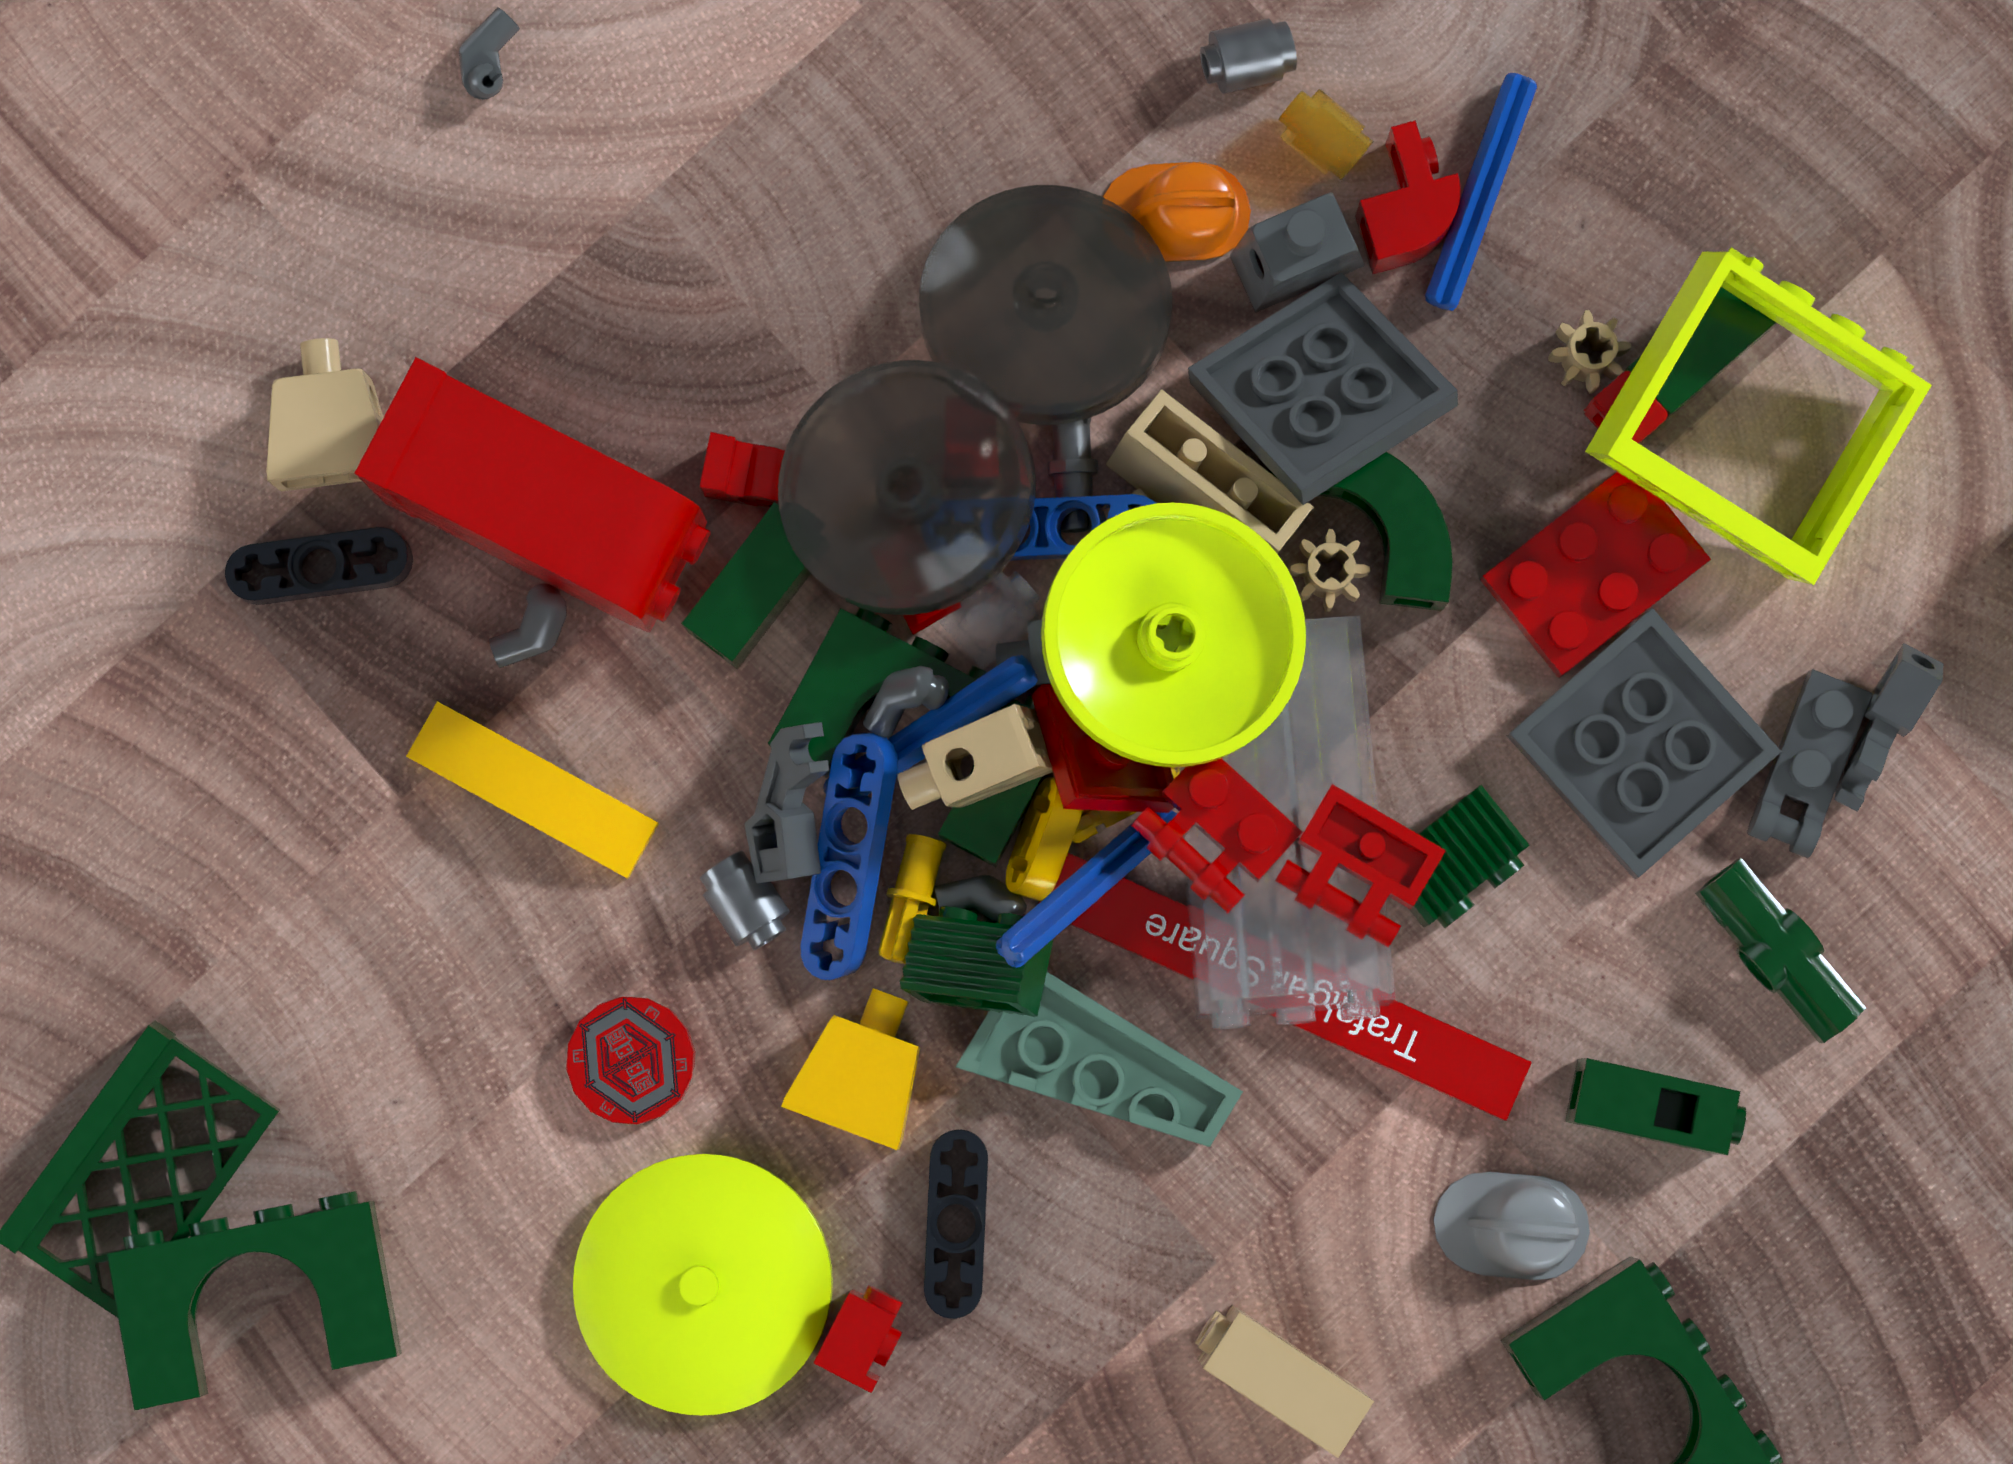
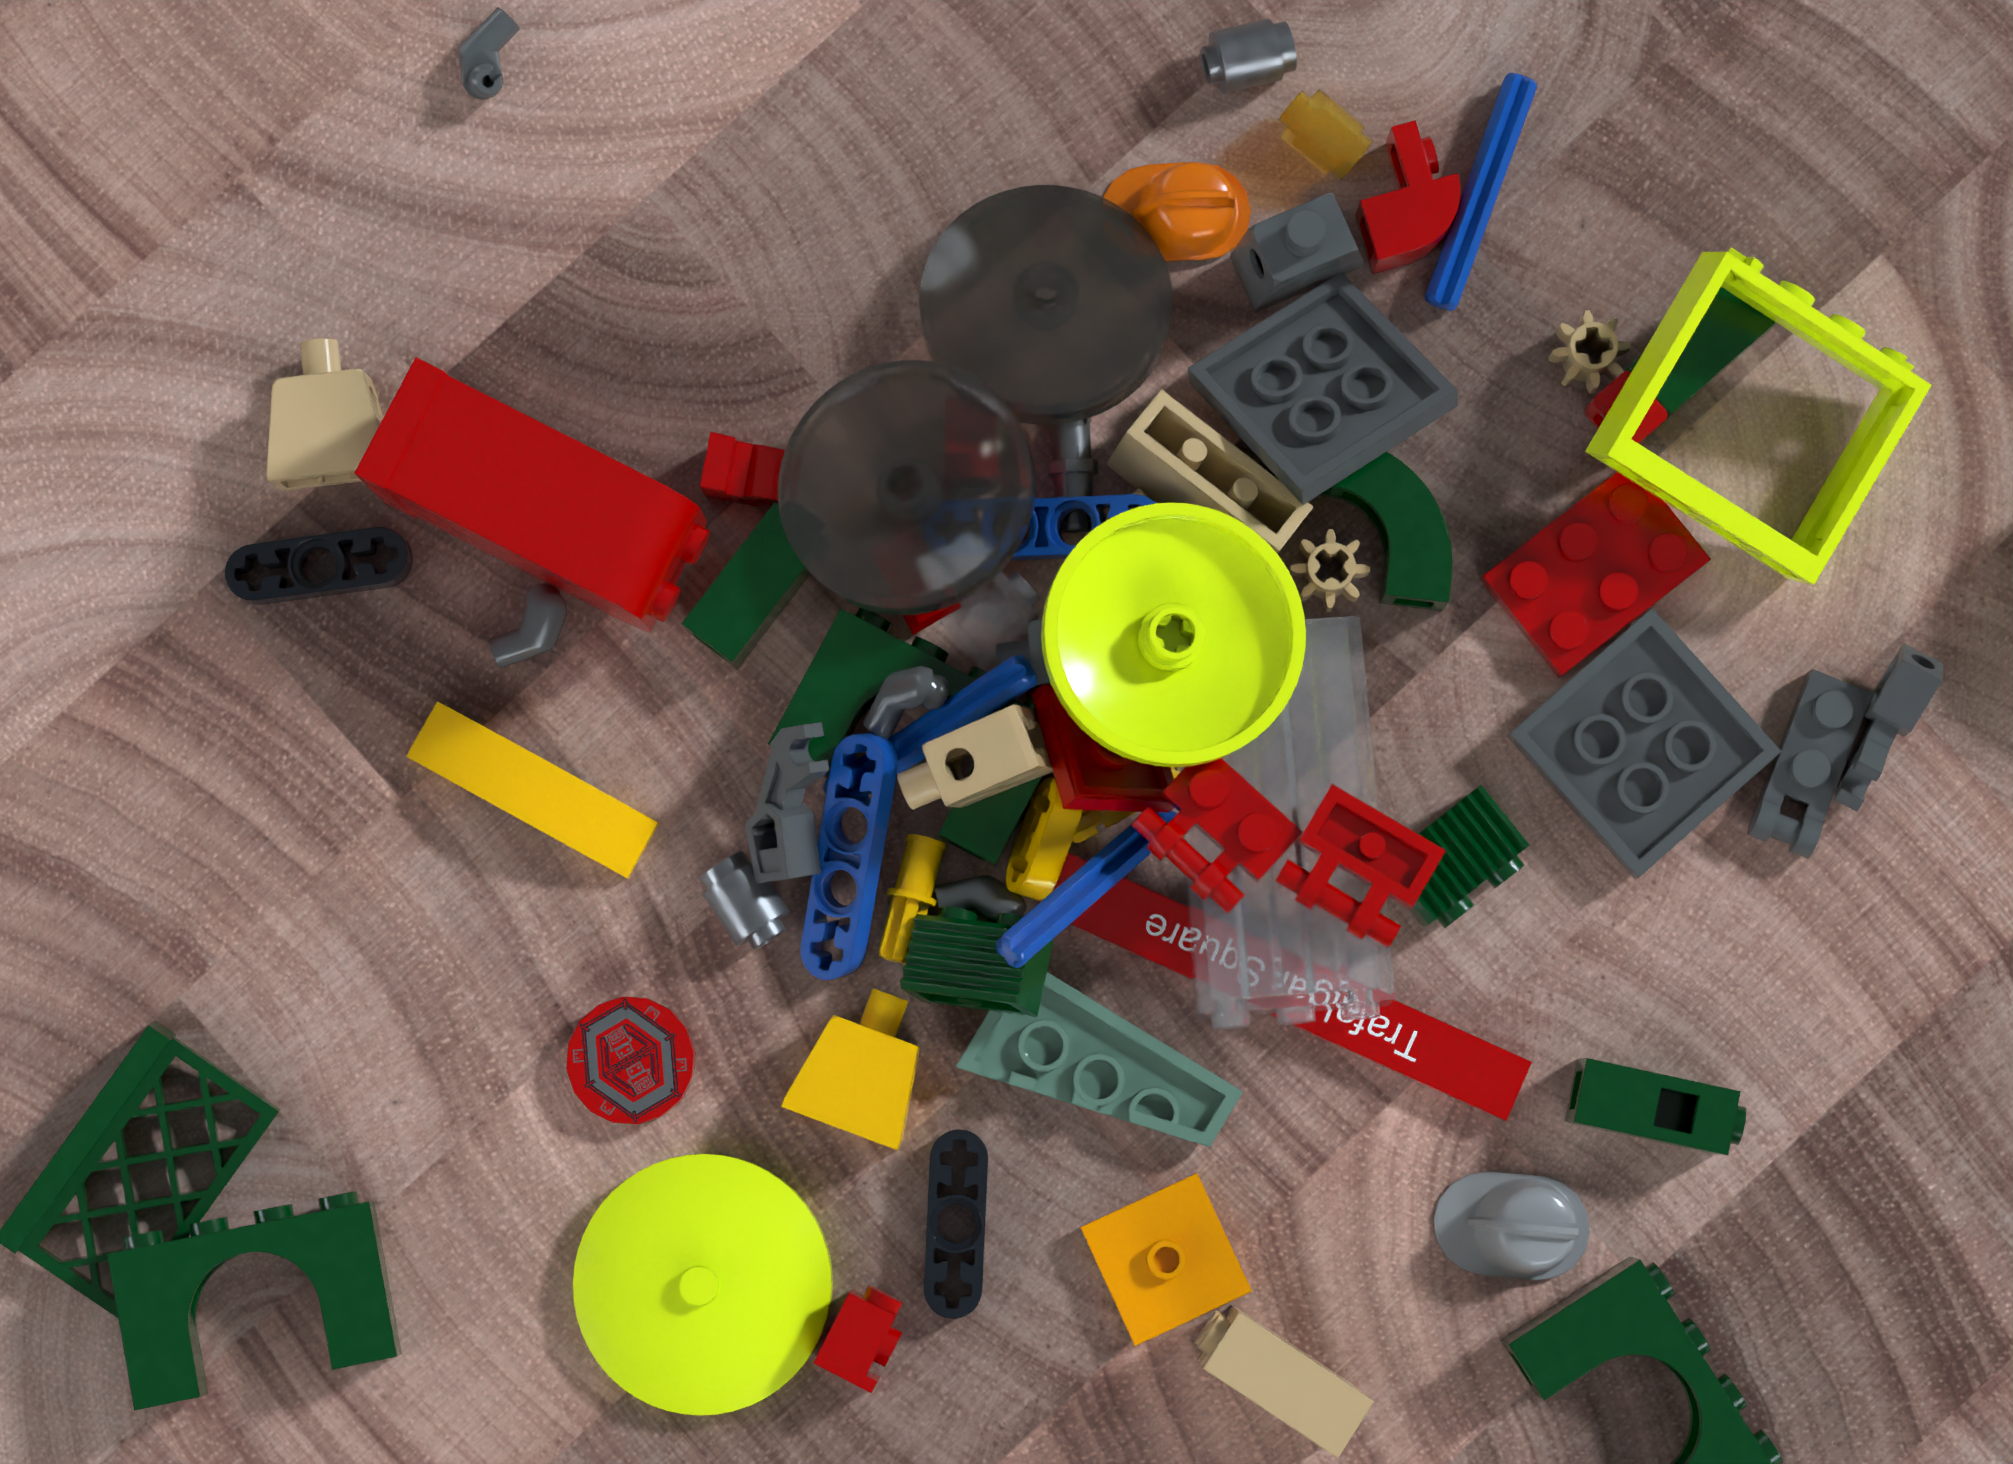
dark green piece [1695,858,1866,1043] -> none
none -> light orange plate [1080,1172,1252,1346]

